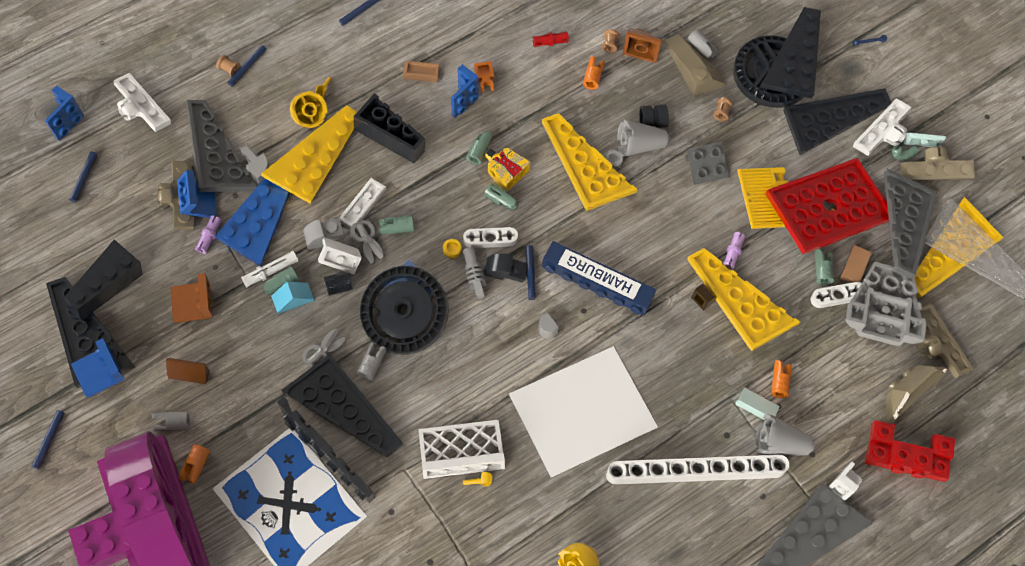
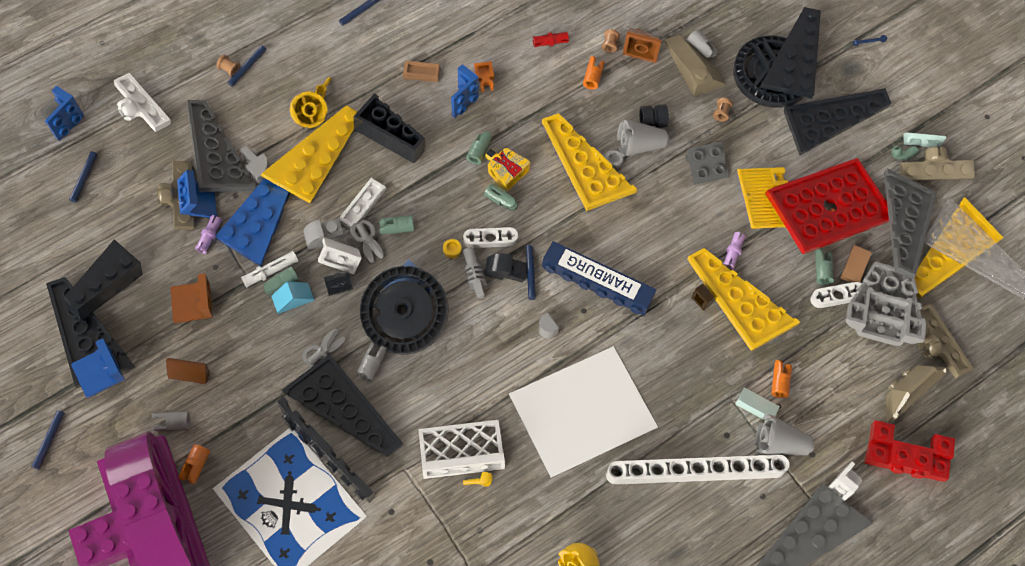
white plate [853,99,911,156] -> none

